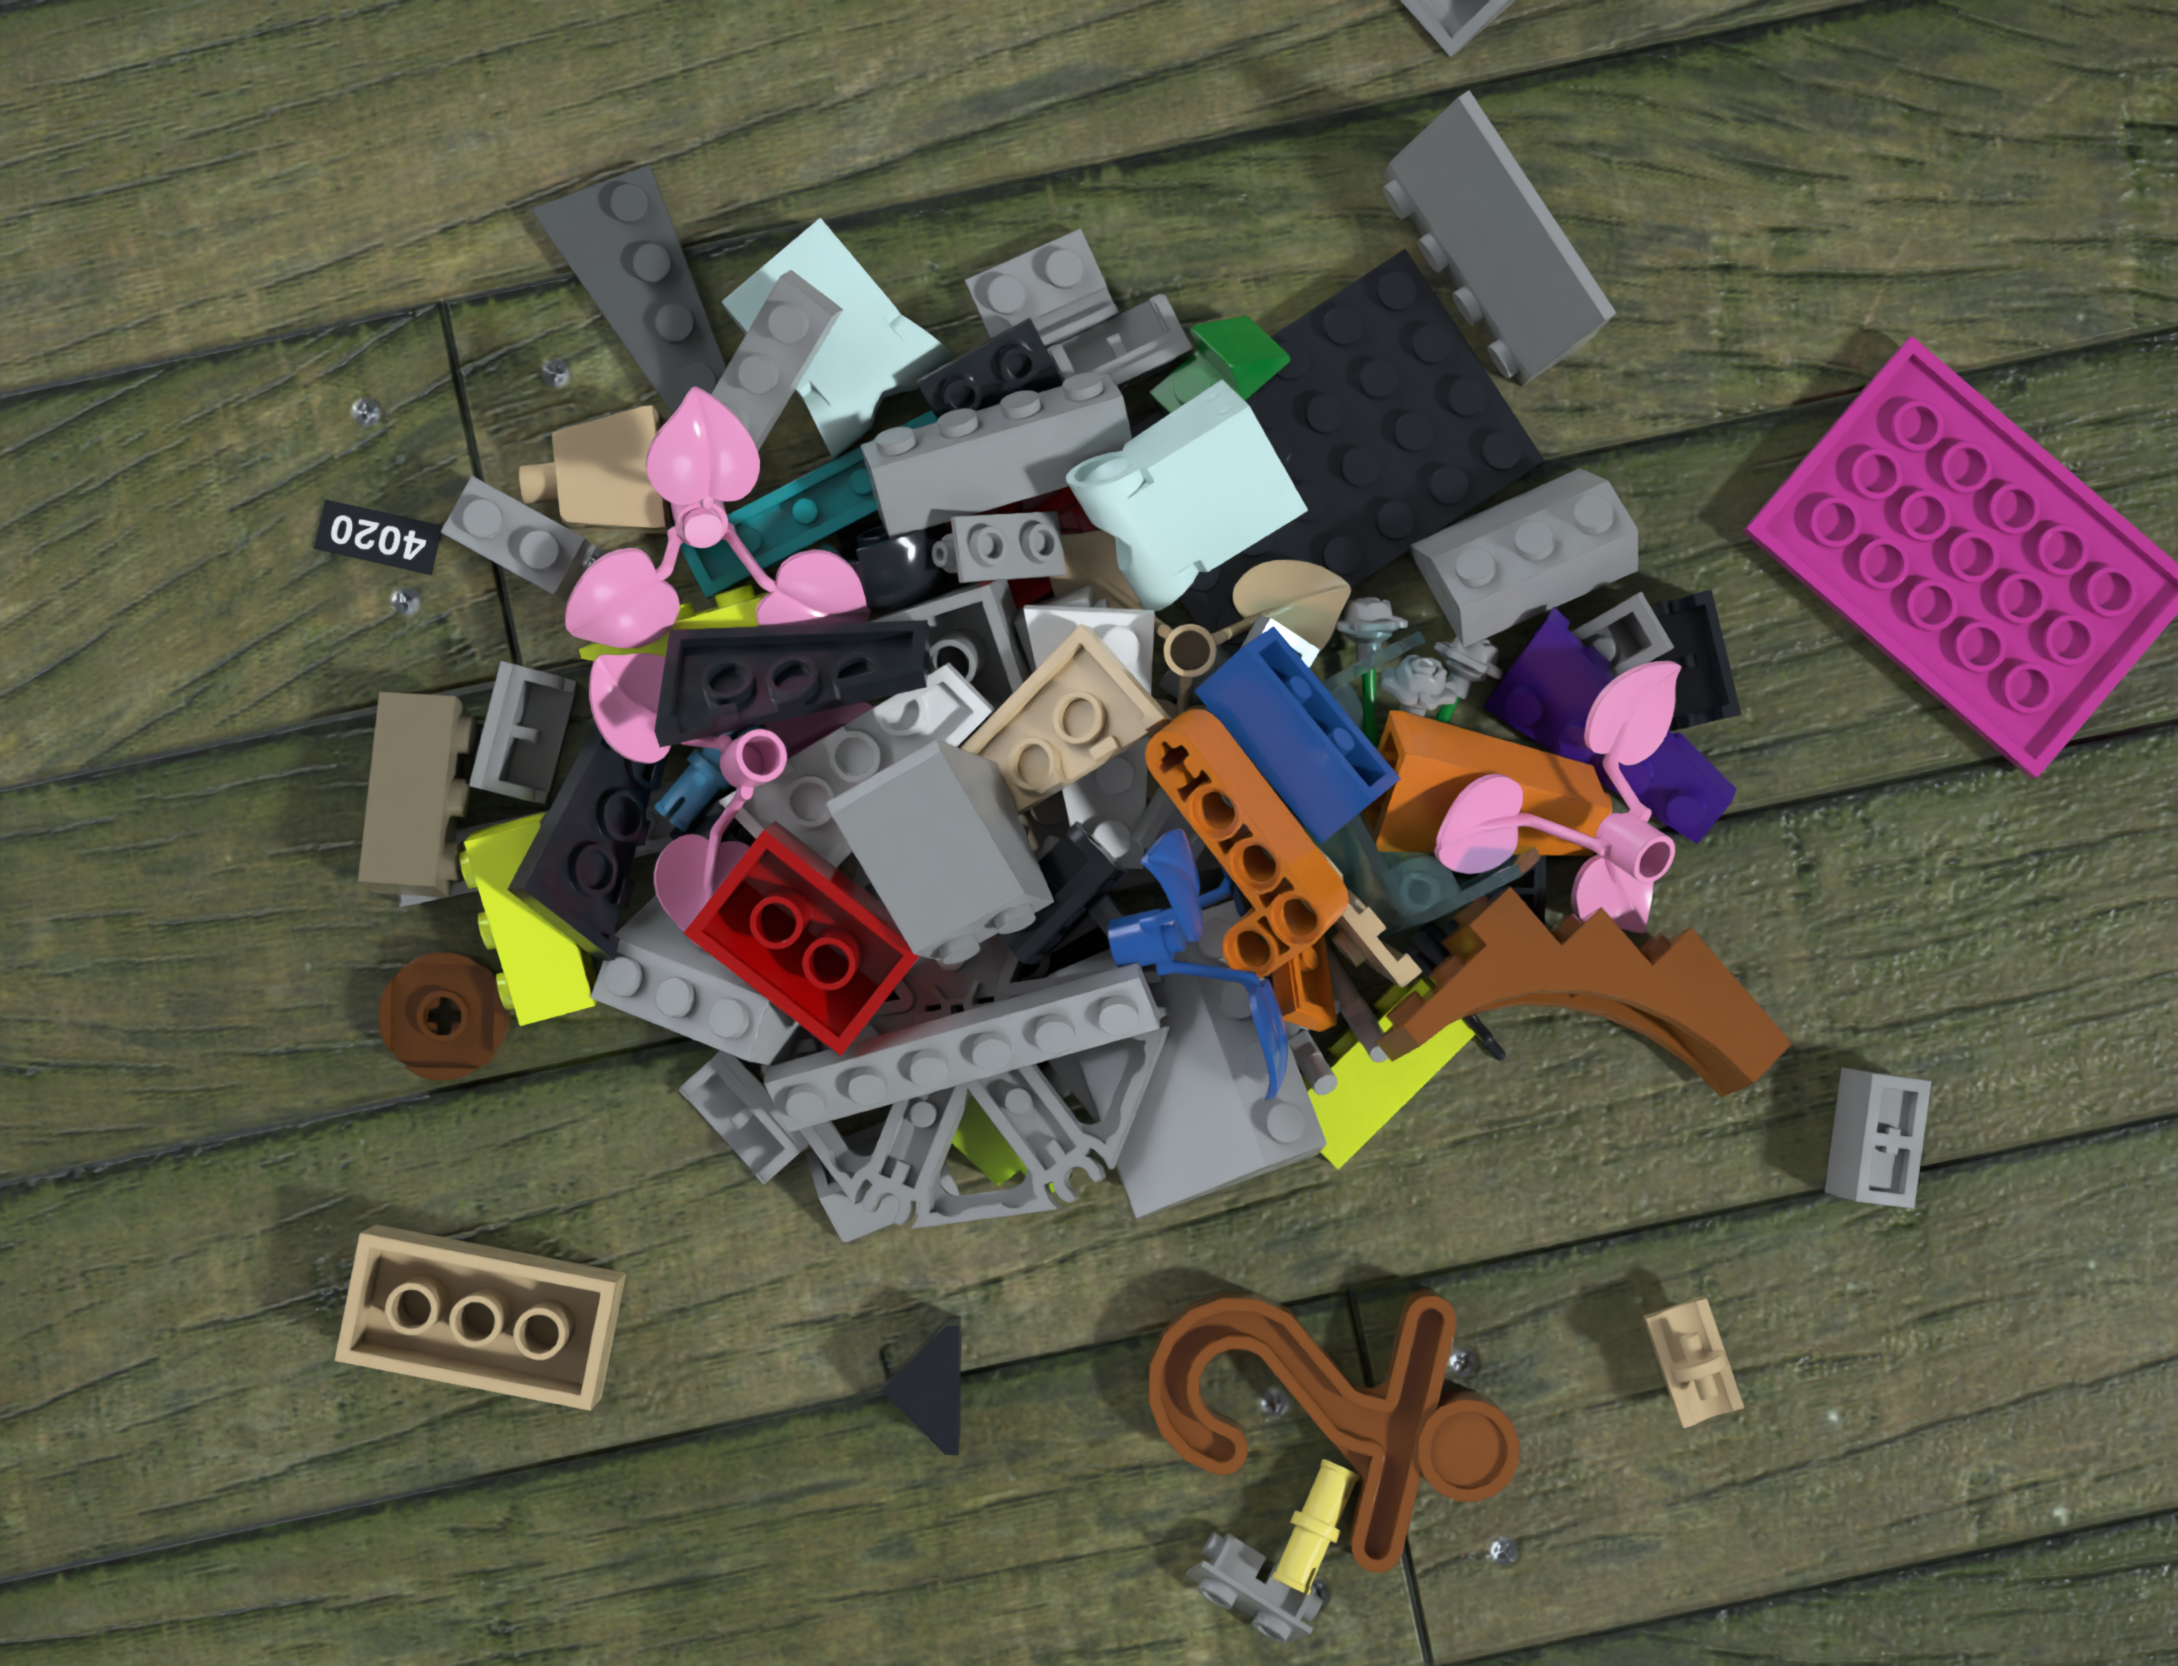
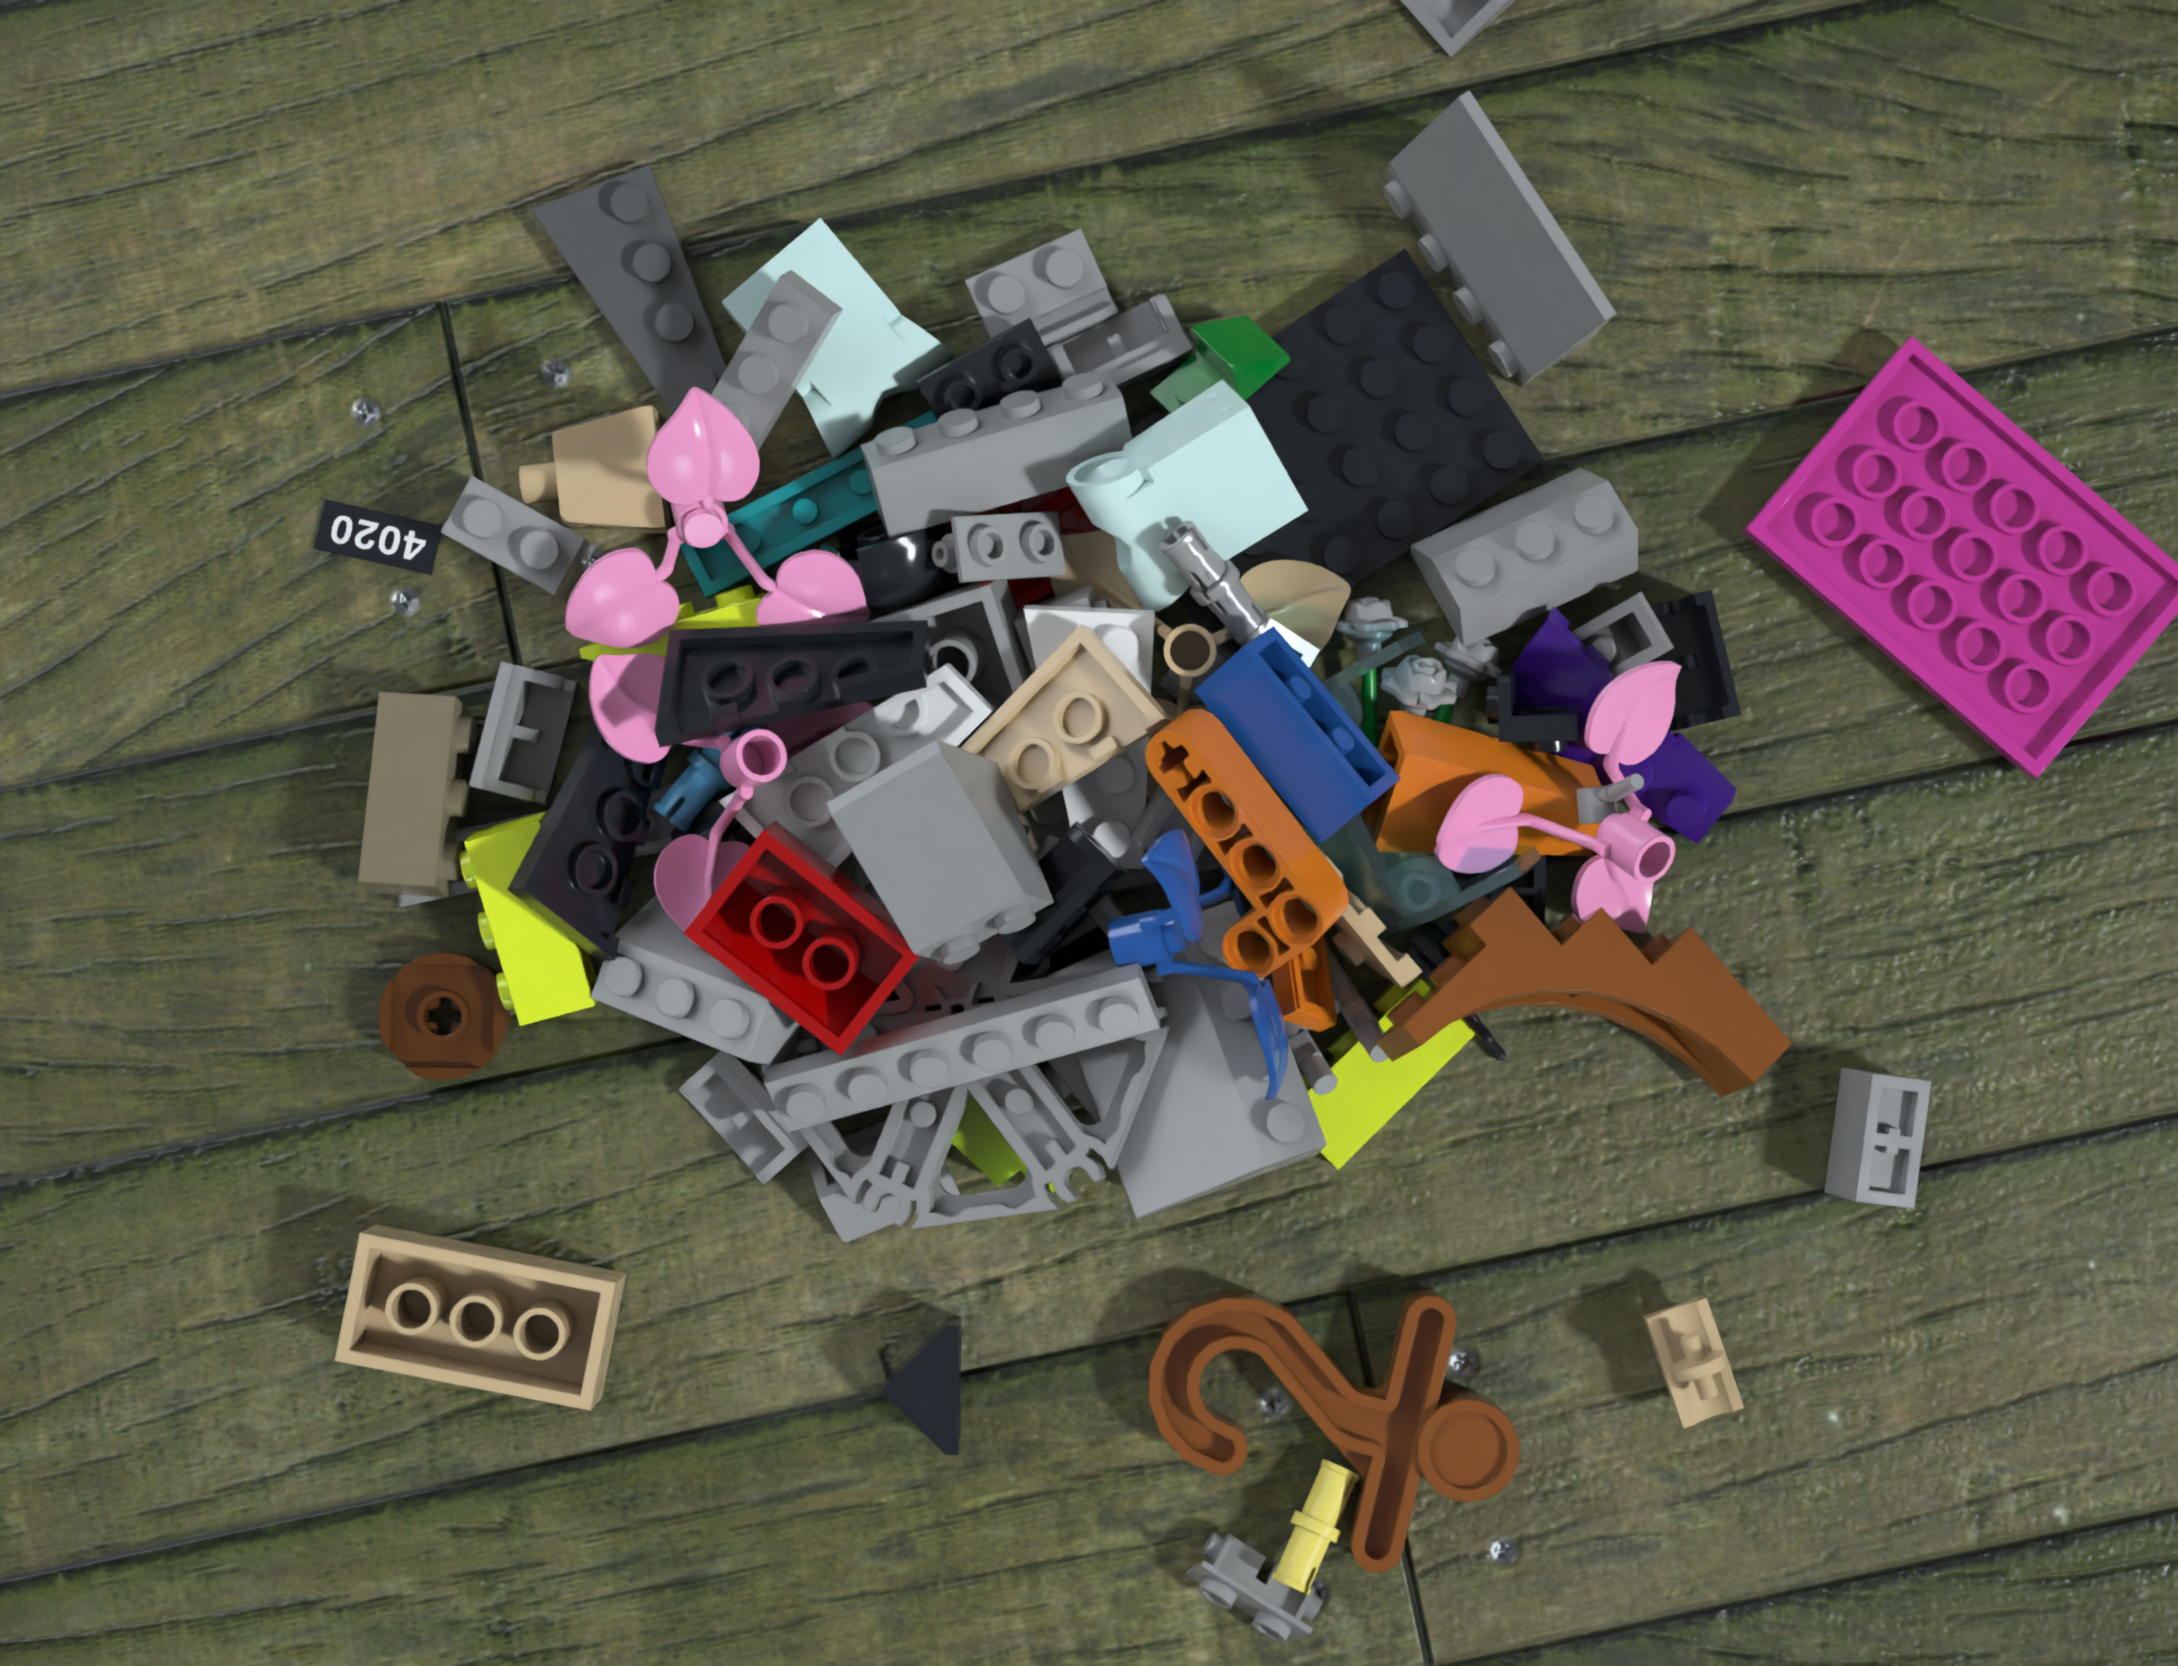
none -> light grey pin [1159,521,1271,645]
none -> black bracket [1487,669,1584,752]
none -> light grey hand [1576,773,1644,824]

